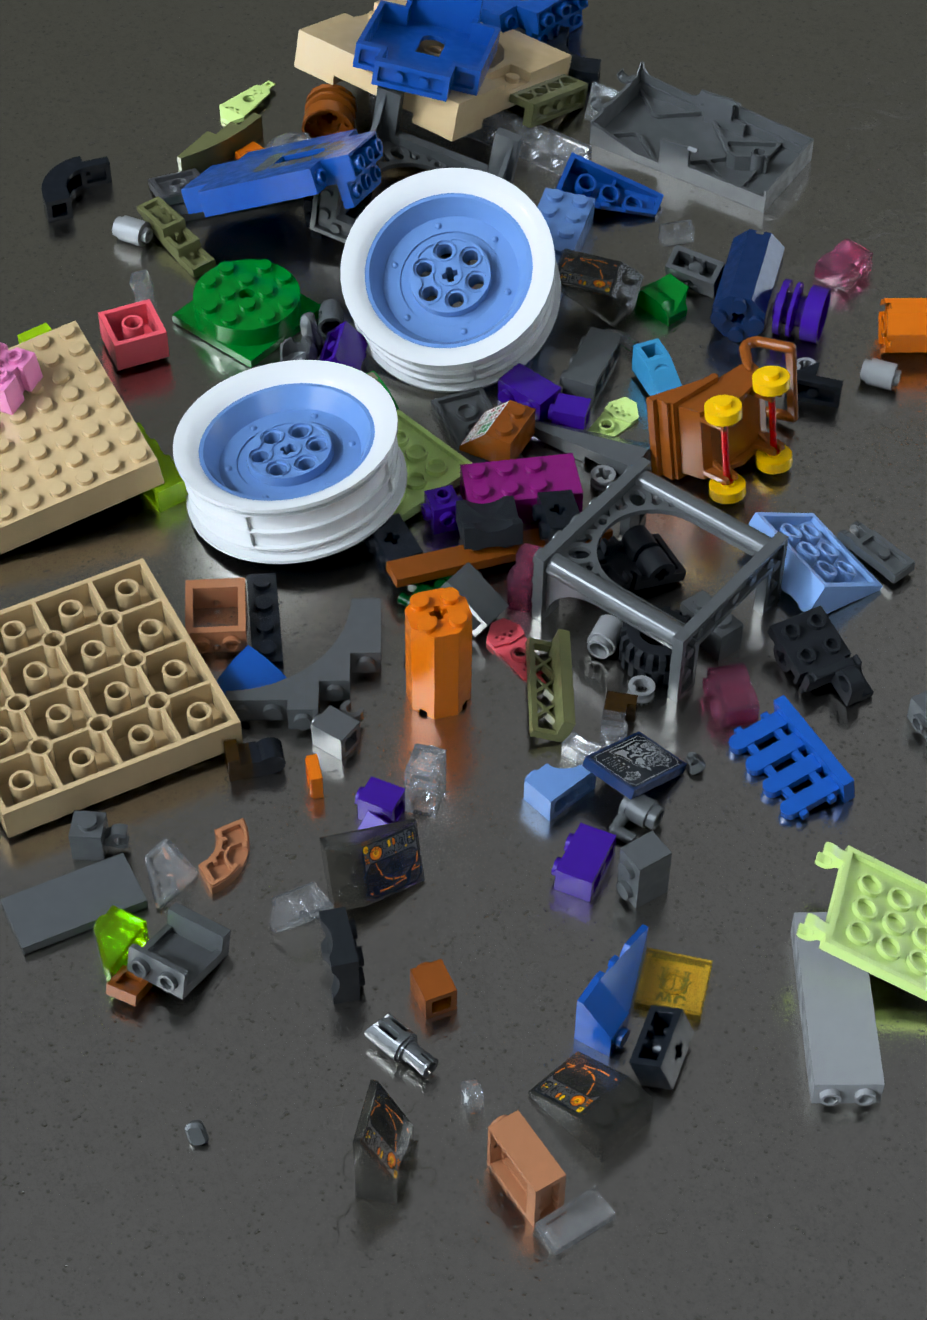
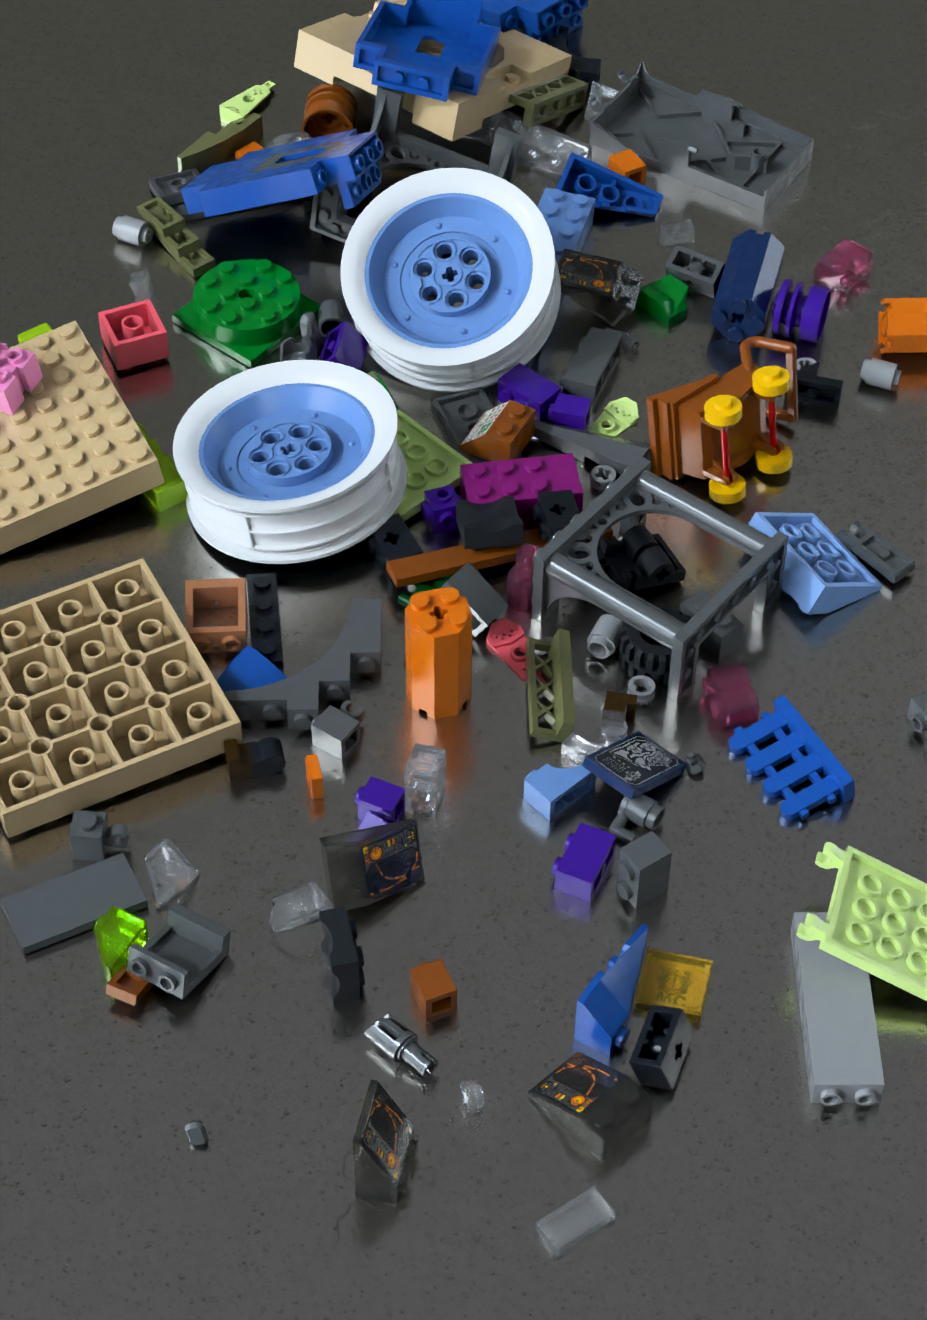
black arch [41,156,112,223] -> none
nougat tile [198,818,250,895] -> none
nougat window [487,1110,566,1228] -> none
dark azure slope [632,338,682,396] -> none
black plate [767,606,874,707] -> none
none -> orange brick [608,149,646,185]

